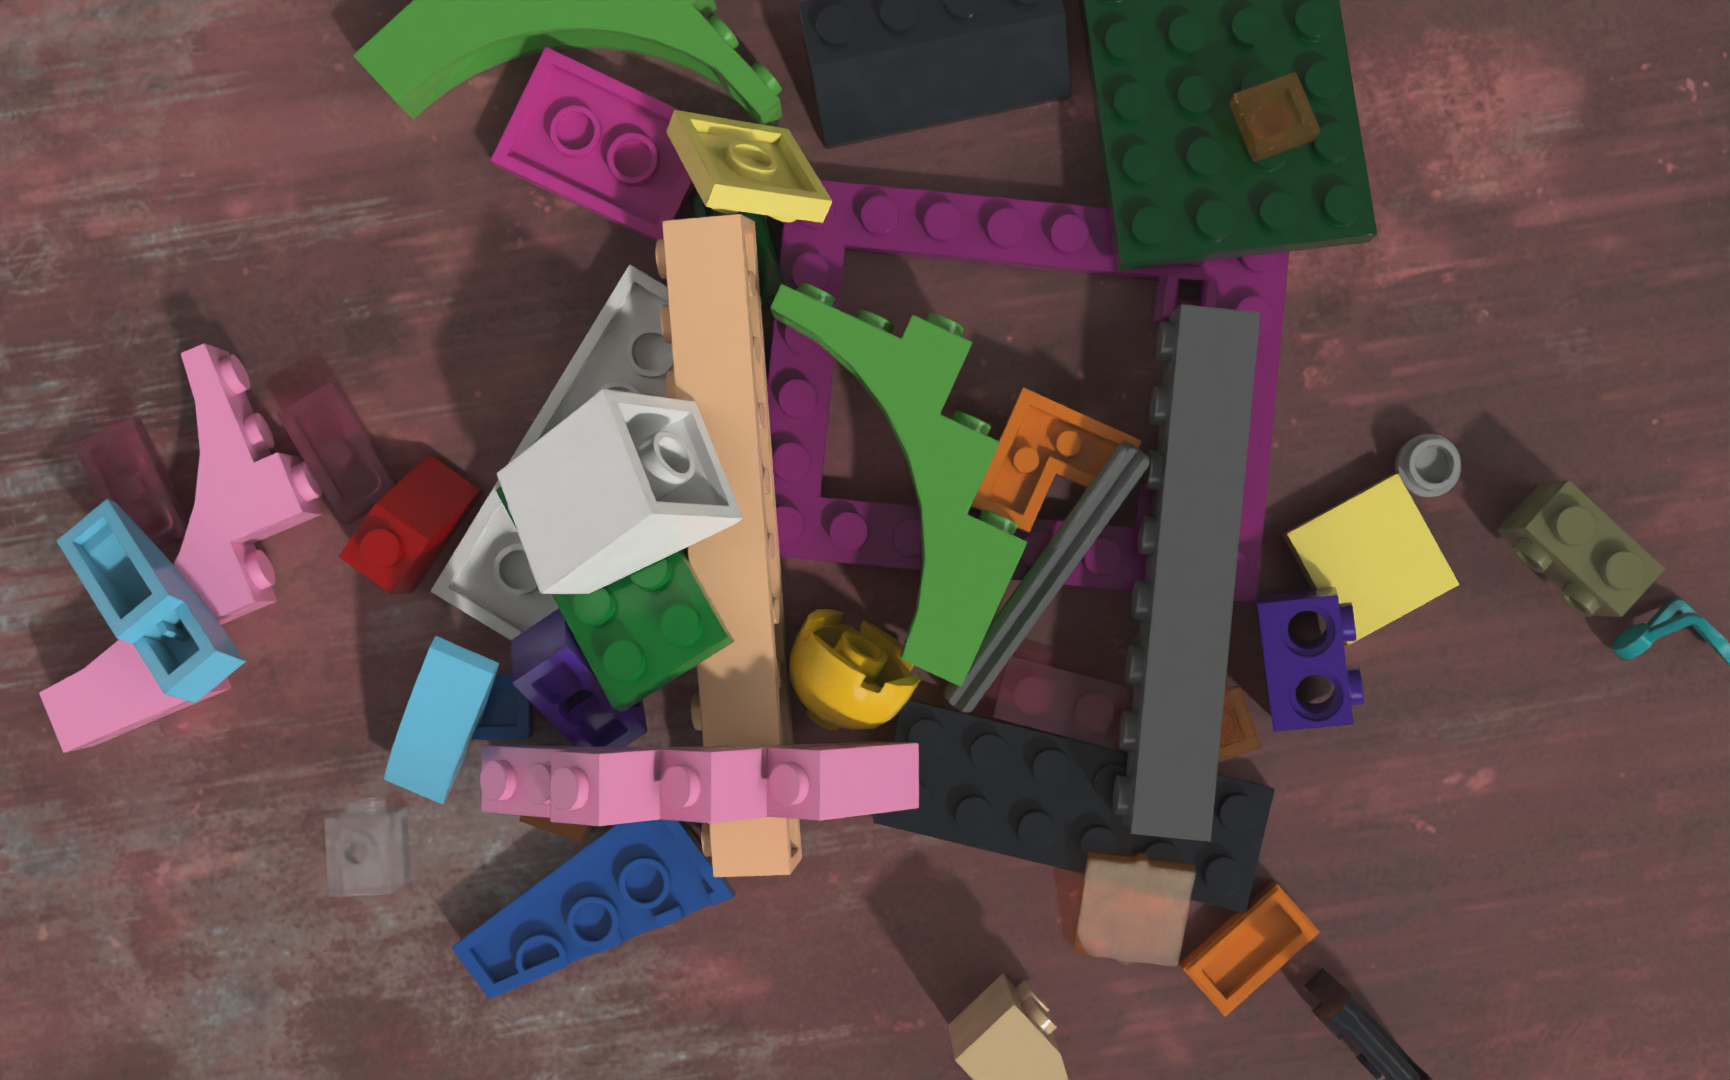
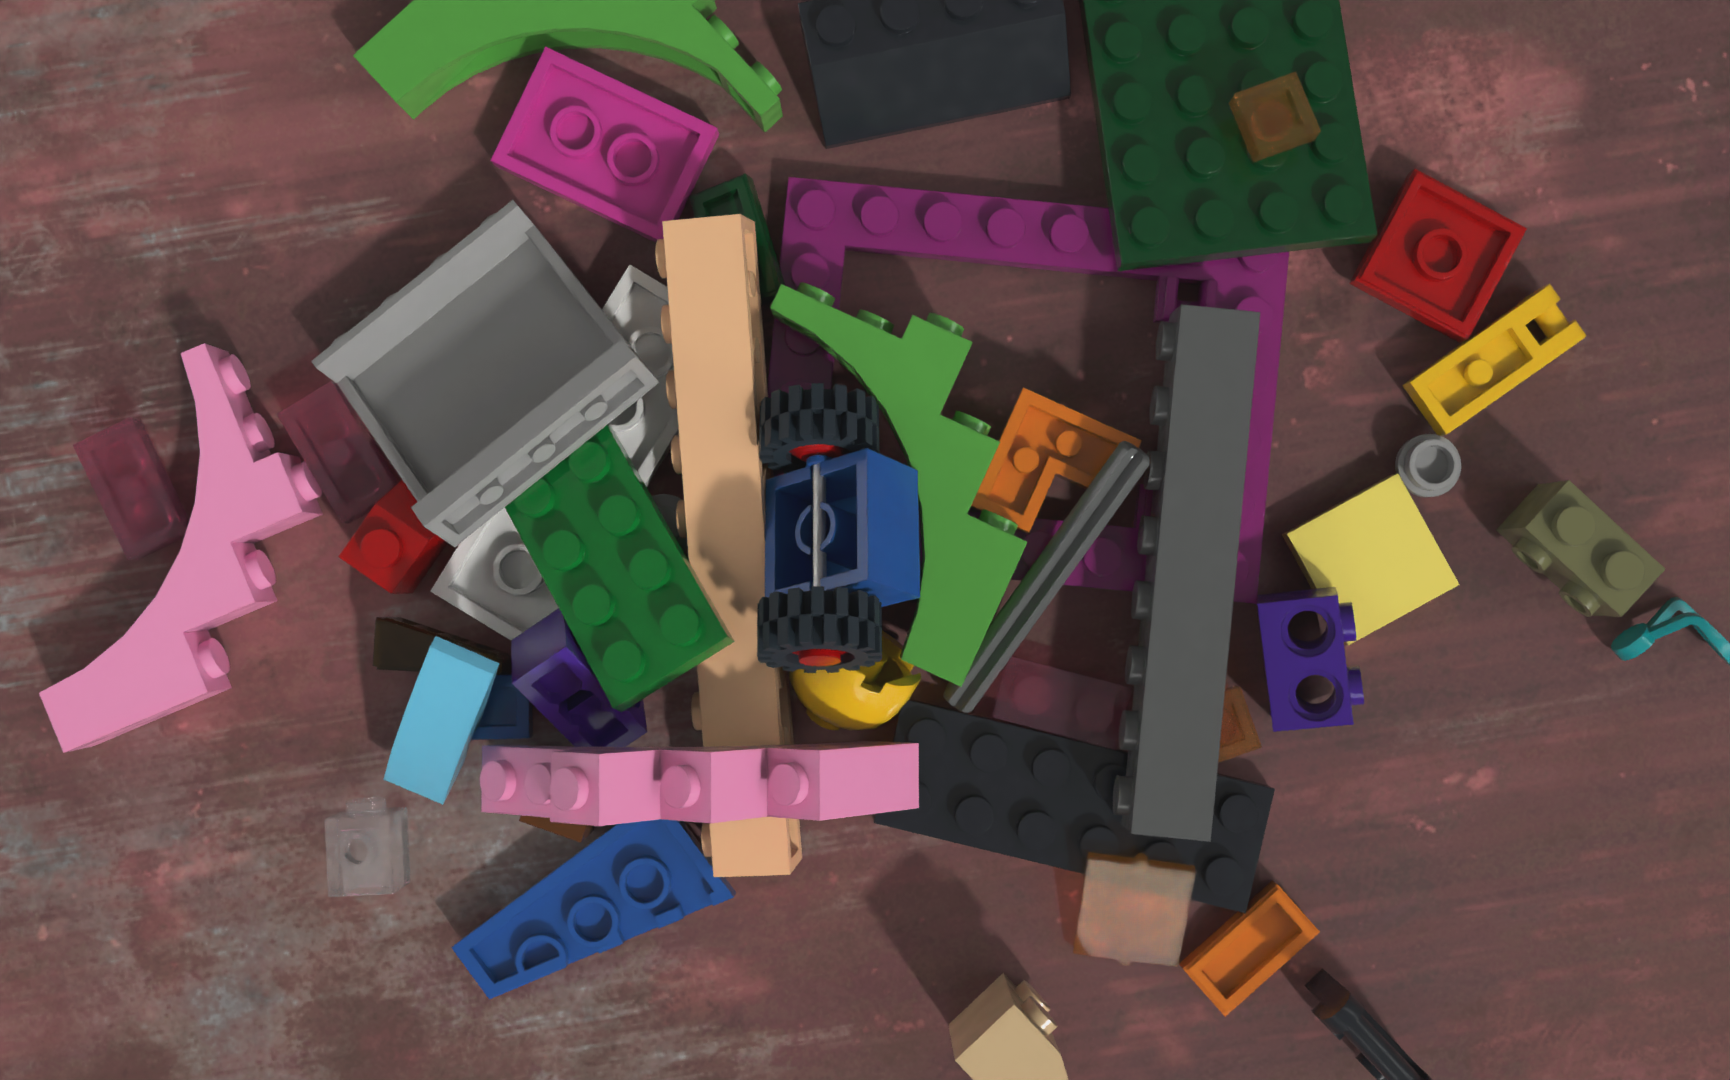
medium azure slope [56,499,246,704] -> none
white slope [497,389,743,594] -> none
light yellow plate [666,110,832,223] -> none
none -> light grey panel [311,200,660,547]
none -> dark brown slope [373,617,512,675]
none -> brick [757,383,920,673]
none -> red plate [1349,169,1527,343]
none -> yellow plate [1402,283,1586,436]

